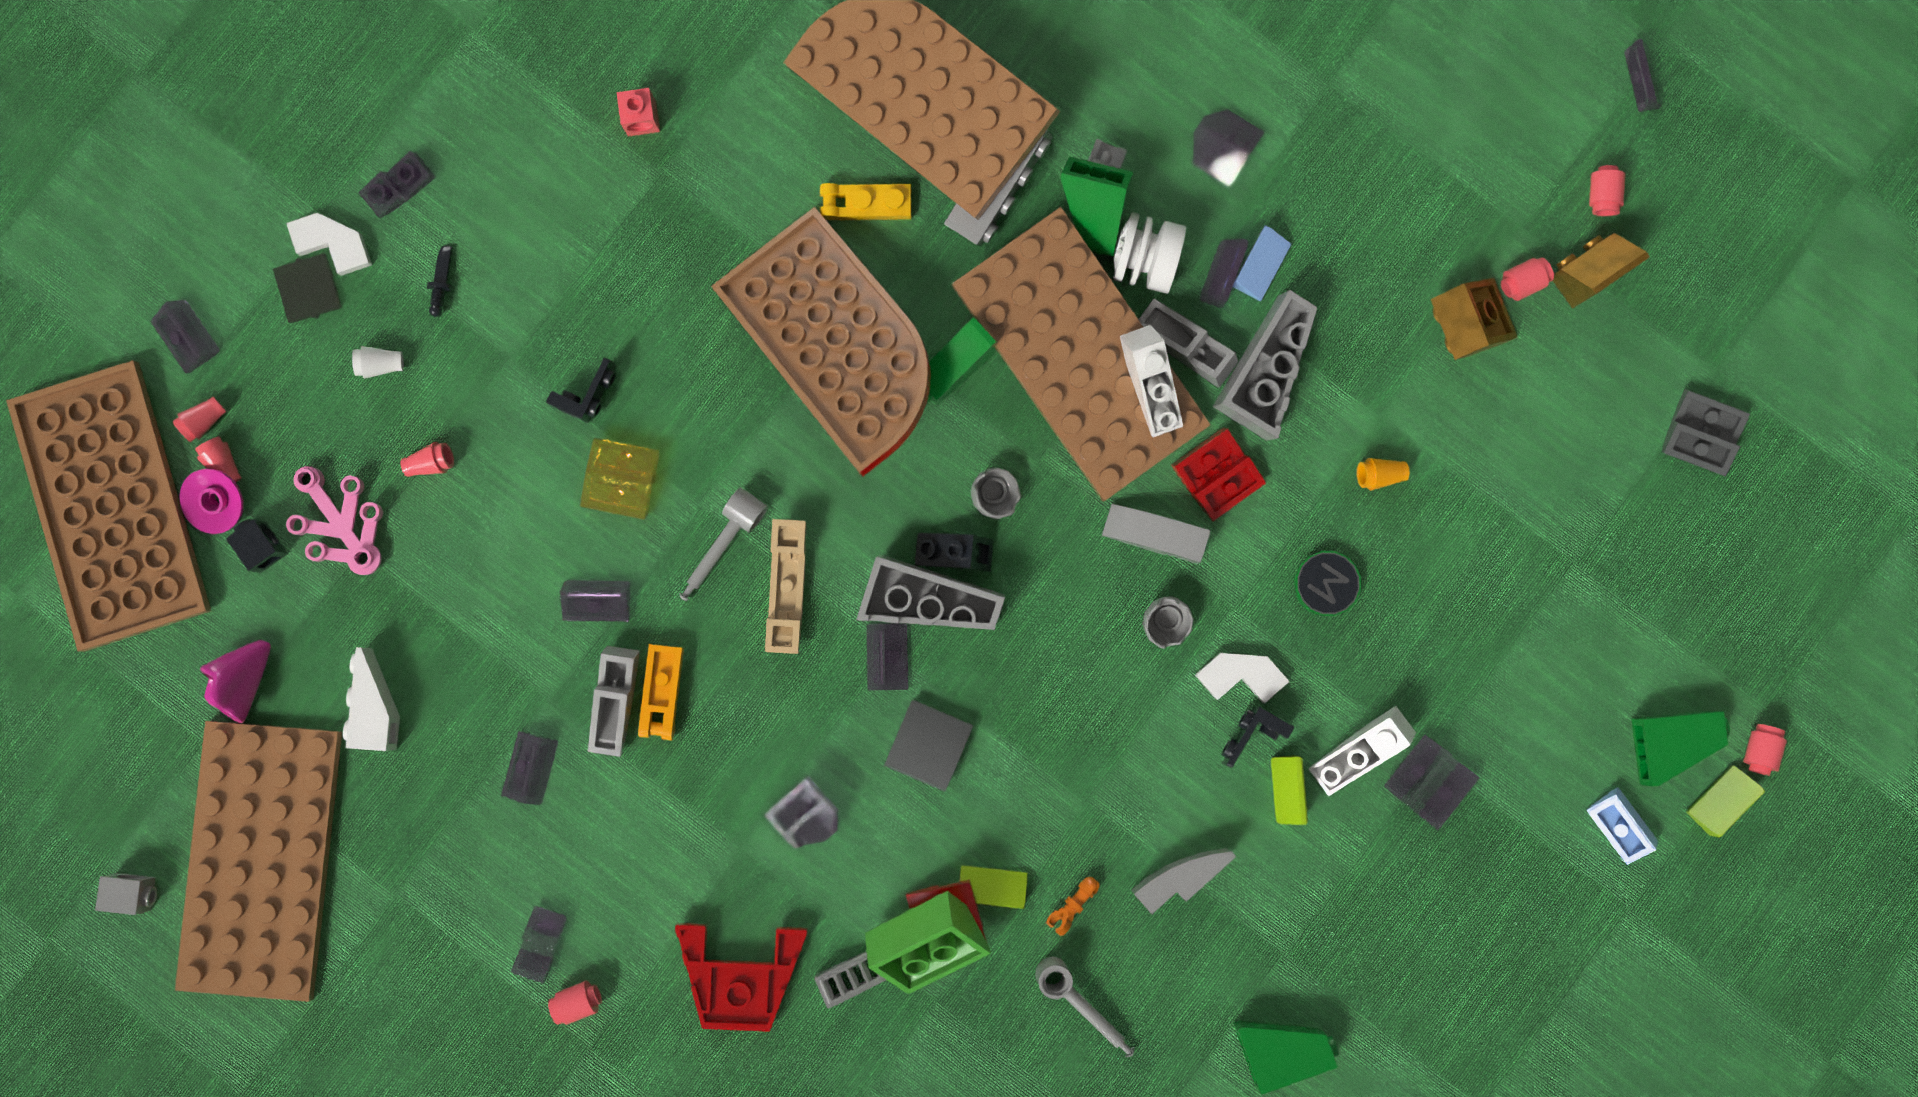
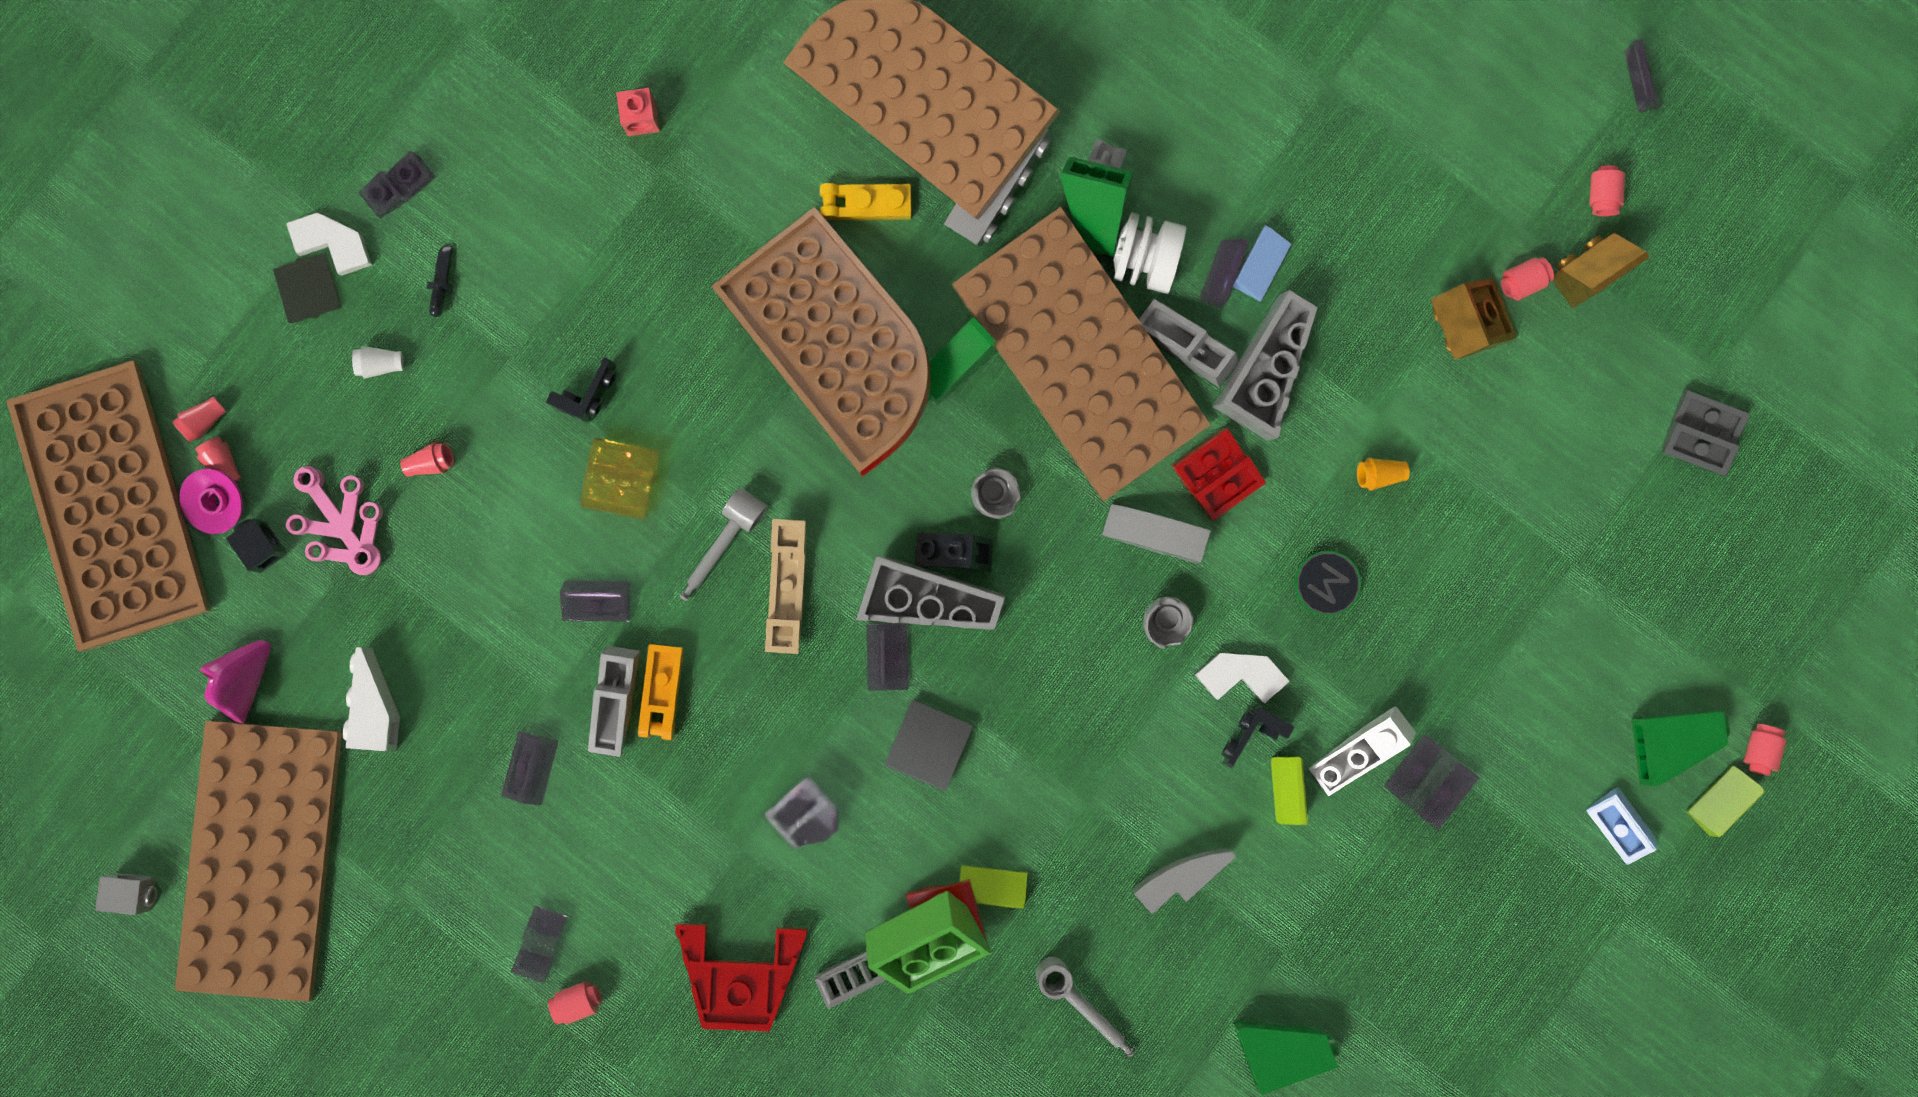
slope [150,300,220,374] -> none
orange piece [1046,877,1099,936] -> none
white slope [1120,325,1183,437] -> none
slope [1192,109,1265,187] -> none

